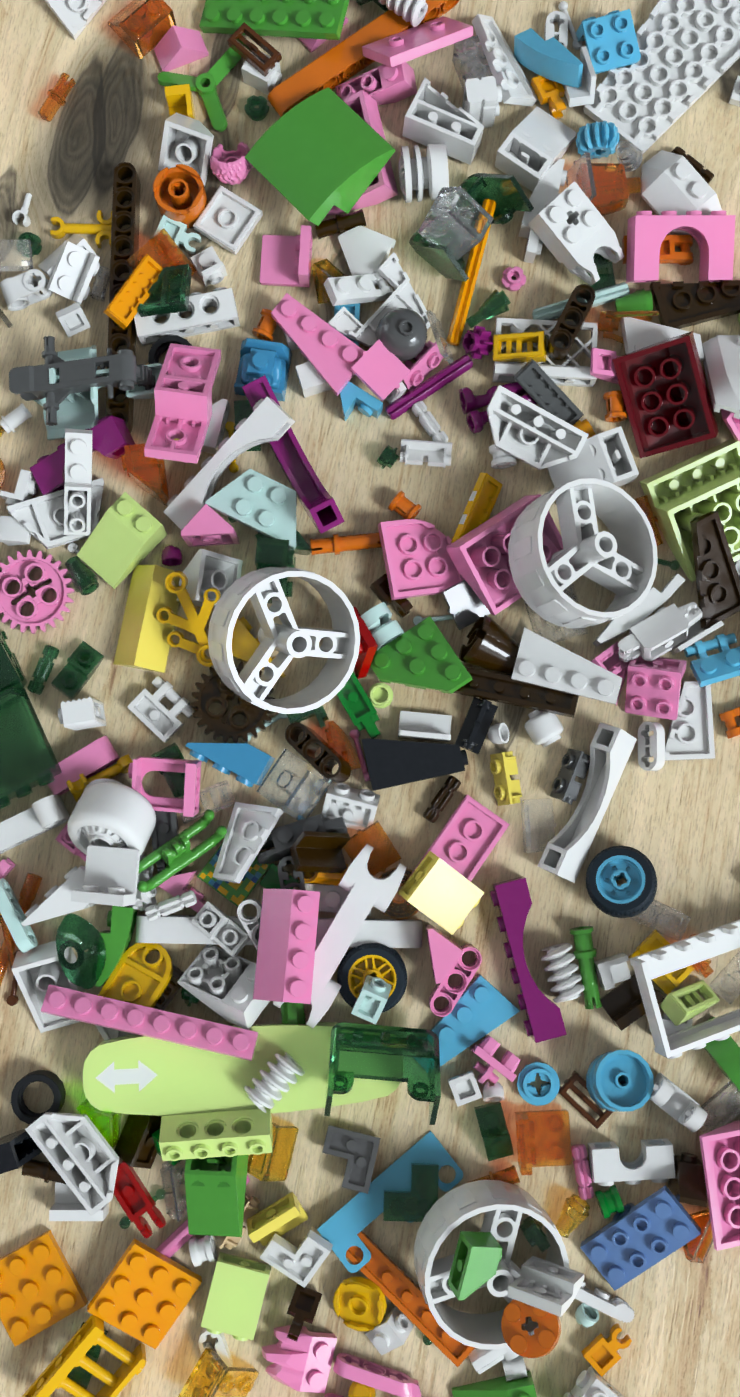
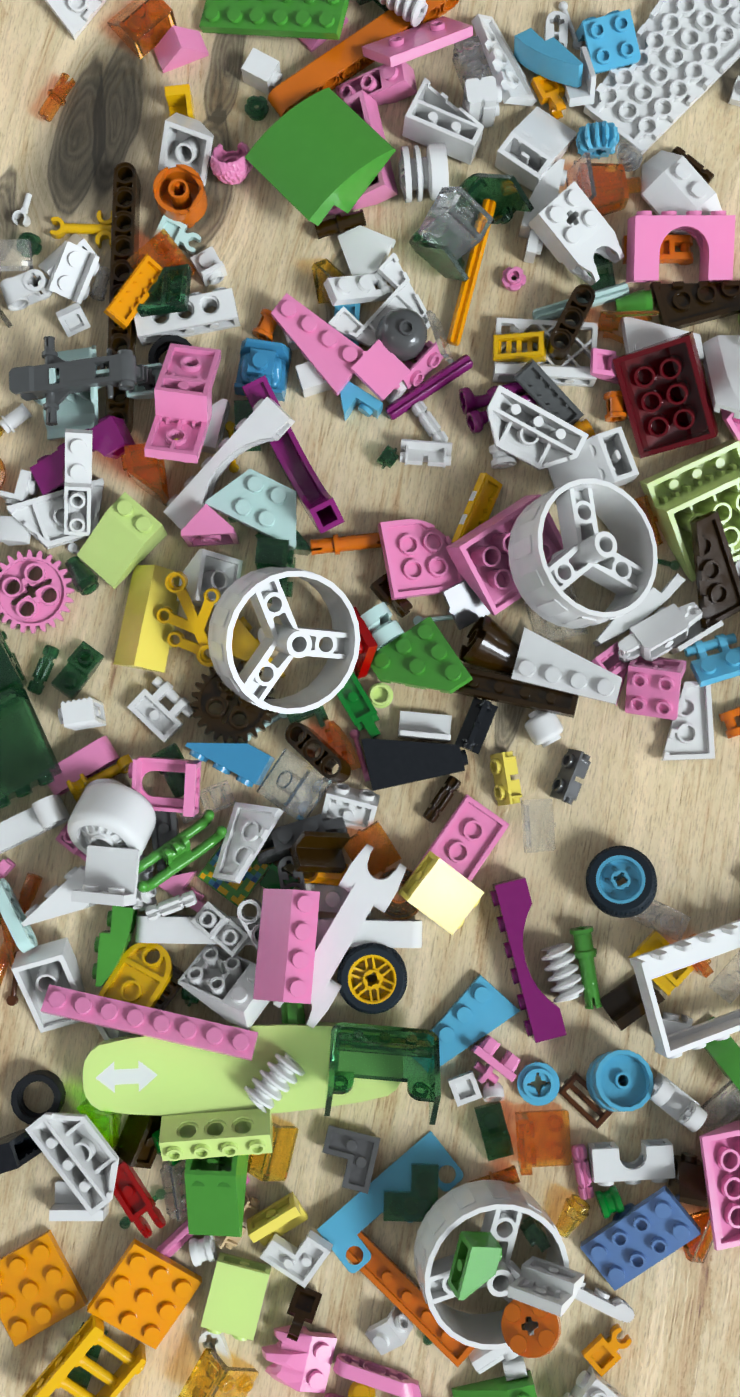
dark brown axle [22,1159,66,1184] -> none
clear green piece [56,914,106,989] -> none
bright green piece [157,47,241,132] -> none
magenta hinge [161,545,182,566] -> none
white plate [193,185,263,255] -> none
reddish brown tile [227,23,282,76] -> none
bright pink bracket [260,225,313,287] -> none
yellow tile [333,1277,387,1331] -> none
light aqua bracket [351,975,392,1025] -> none
orange bush [388,491,422,519] -> none
bright pink slope [425,924,464,984] -> none
bright pink beam [429,944,482,1017] -> none
magenta gear [462,326,493,359] -> none
clear green cone [466,289,511,328] -> none
white hinge [487,723,509,744] -> none
white arch [538,722,637,883] -> none
light aqua hinge [575,1303,599,1328] -> none
white panel [594,952,631,990] -> none
white beam [638,721,665,771] -> none
yellowish green slope [660,979,720,1026] -> none

